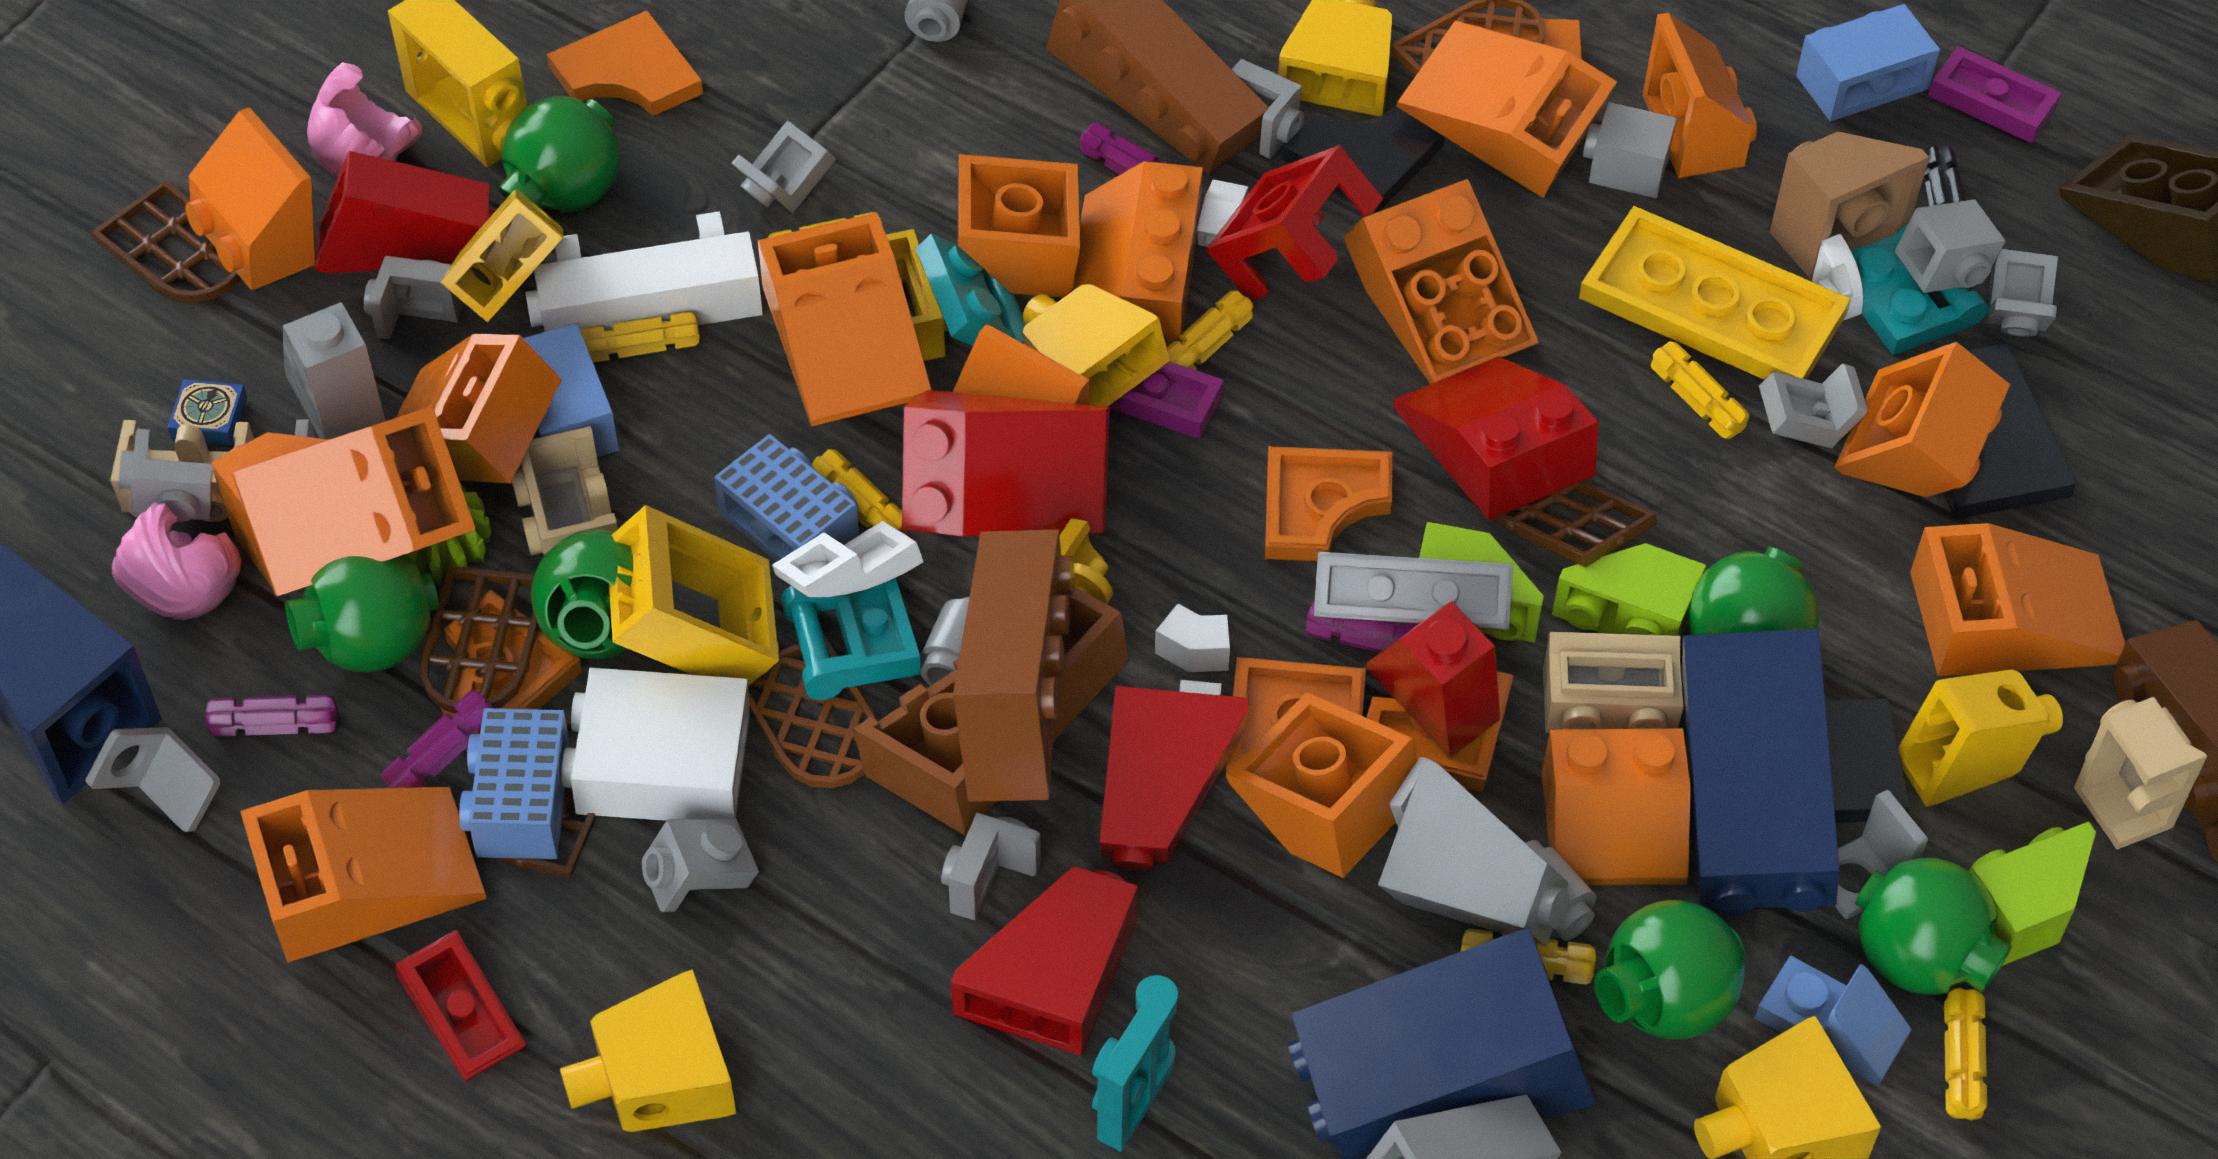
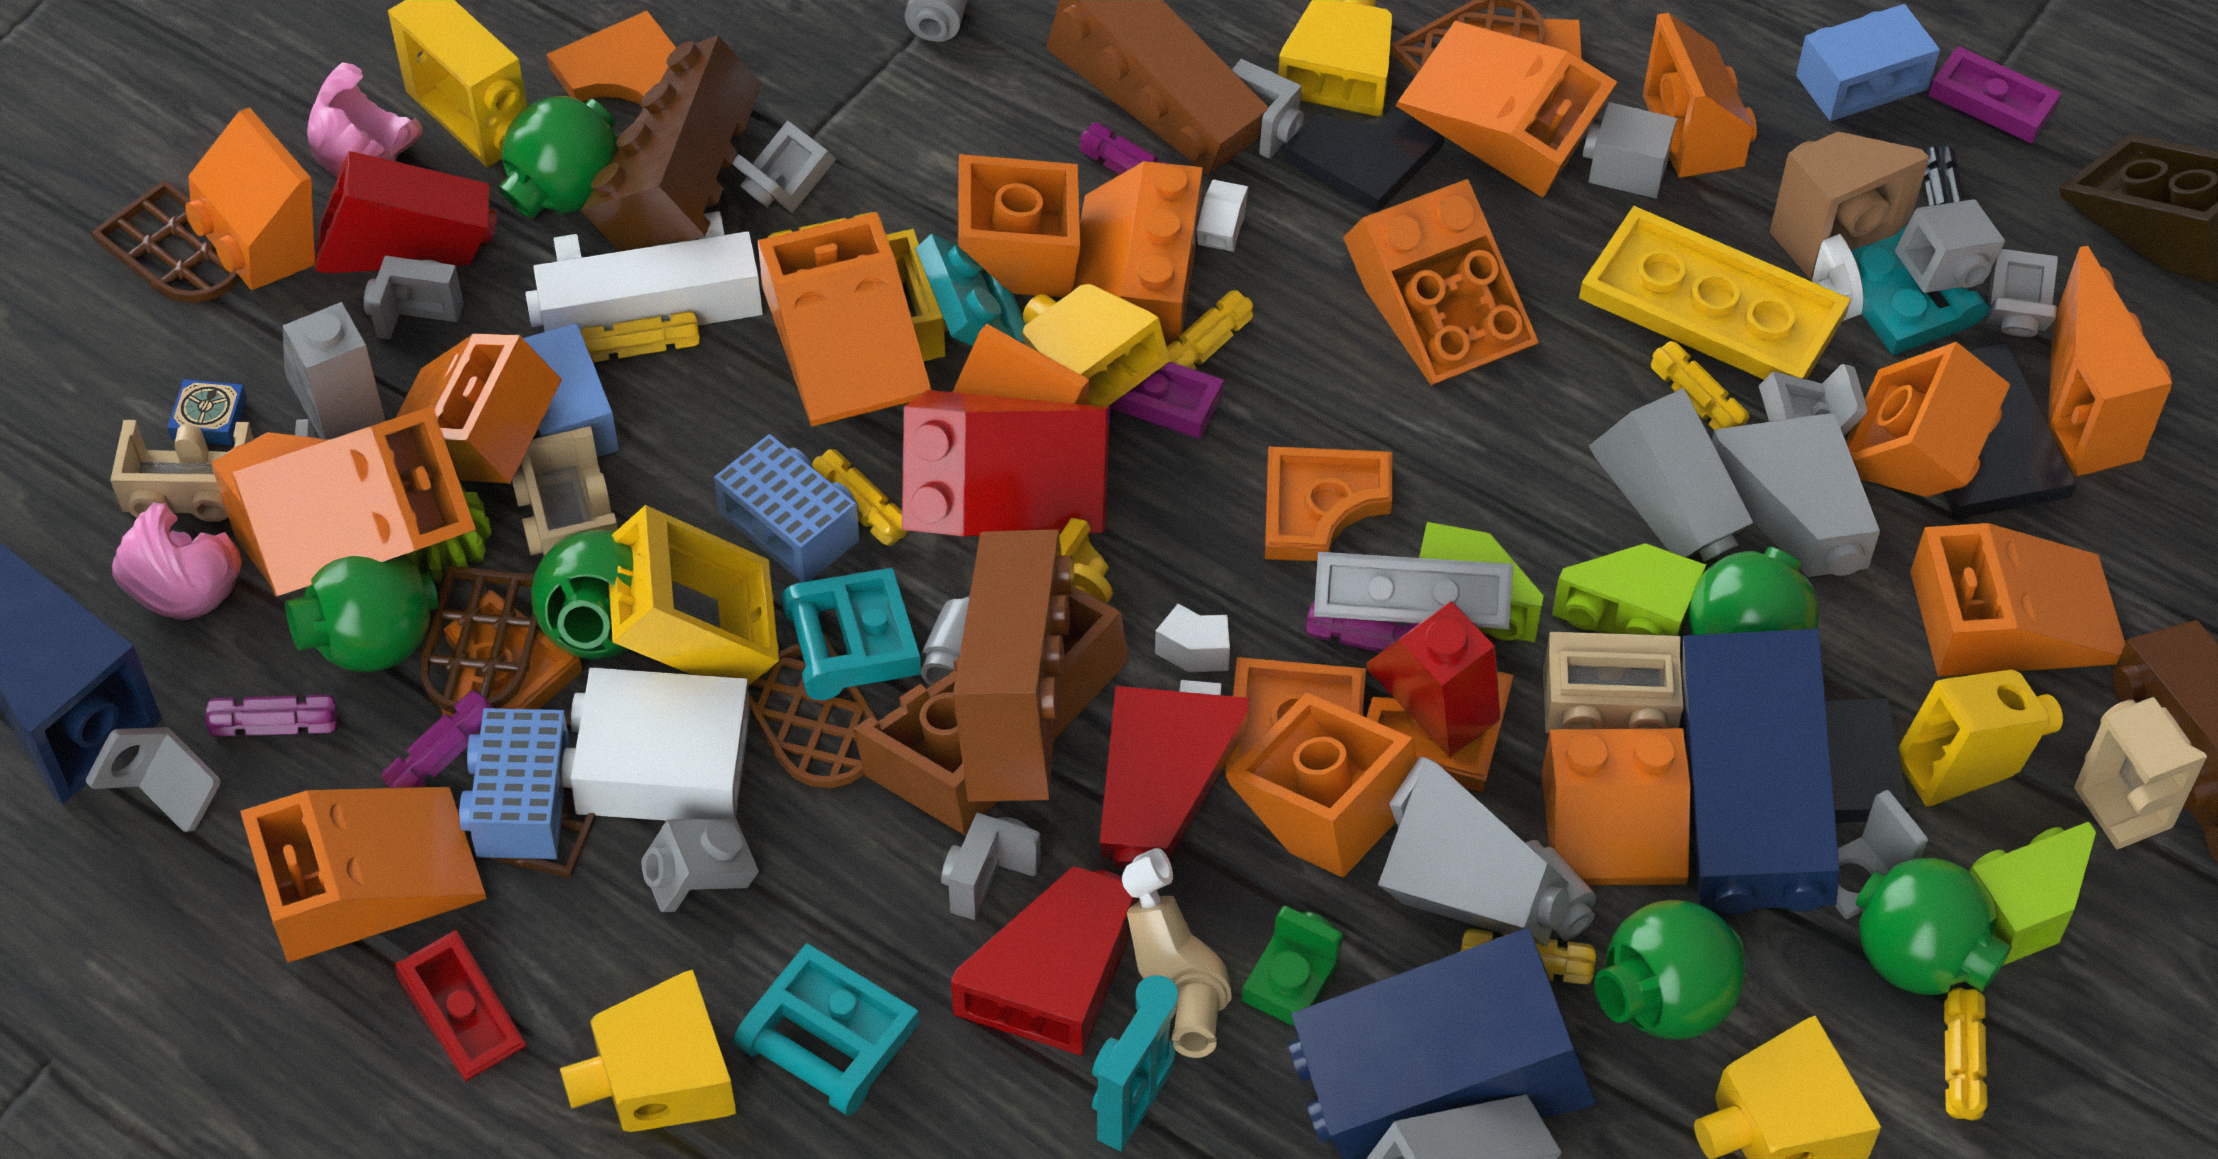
light grey bracket [119,429,213,522] -> none
yellow torso [440,189,564,322] -> none
white slope [772,521,923,597] -> none
red panel [1205,145,1383,301] -> none
red slope [1393,357,1599,521] -> none
reddish brown window [1492,481,1657,568] -> none
medium blue slope [1754,955,1912,1087] -> none
none -> reddish brown wedge [581,35,762,252]
none -> teal plate [733,943,920,1116]
none -> tan arm [1122,848,1232,1058]
none -> green bracket [1241,906,1343,1027]
none -> light grey slope [1589,388,1753,563]
none -> light grey slope [1712,413,1880,577]
none -> orange slope [2048,245,2173,477]

